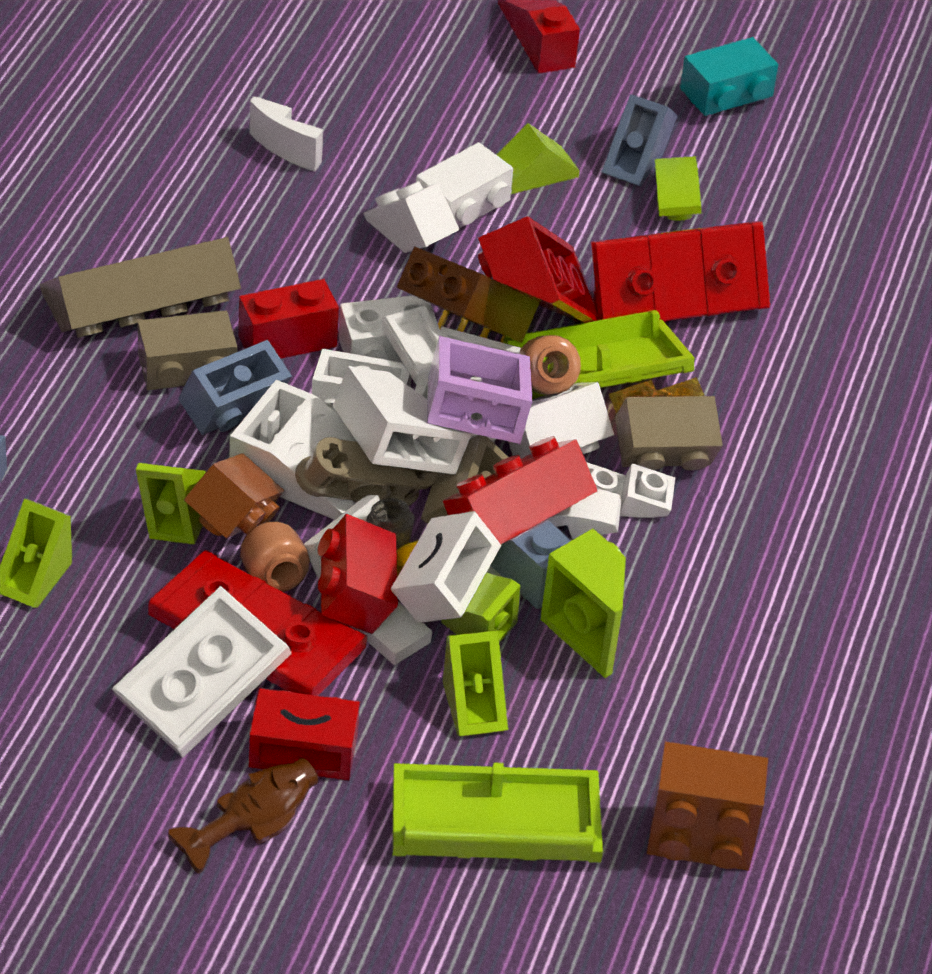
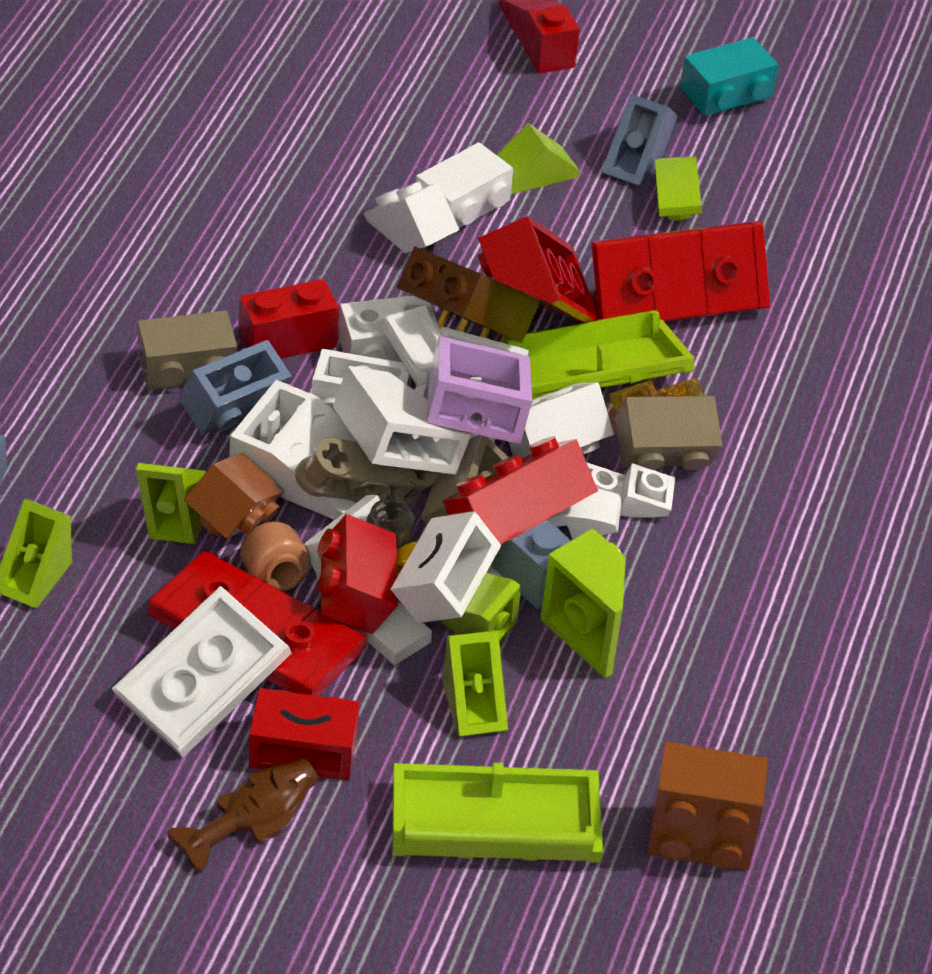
dark tan slope [40,237,241,338] -> none
white slope [249,96,323,172] -> none
nougat head [519,335,581,395] -> none

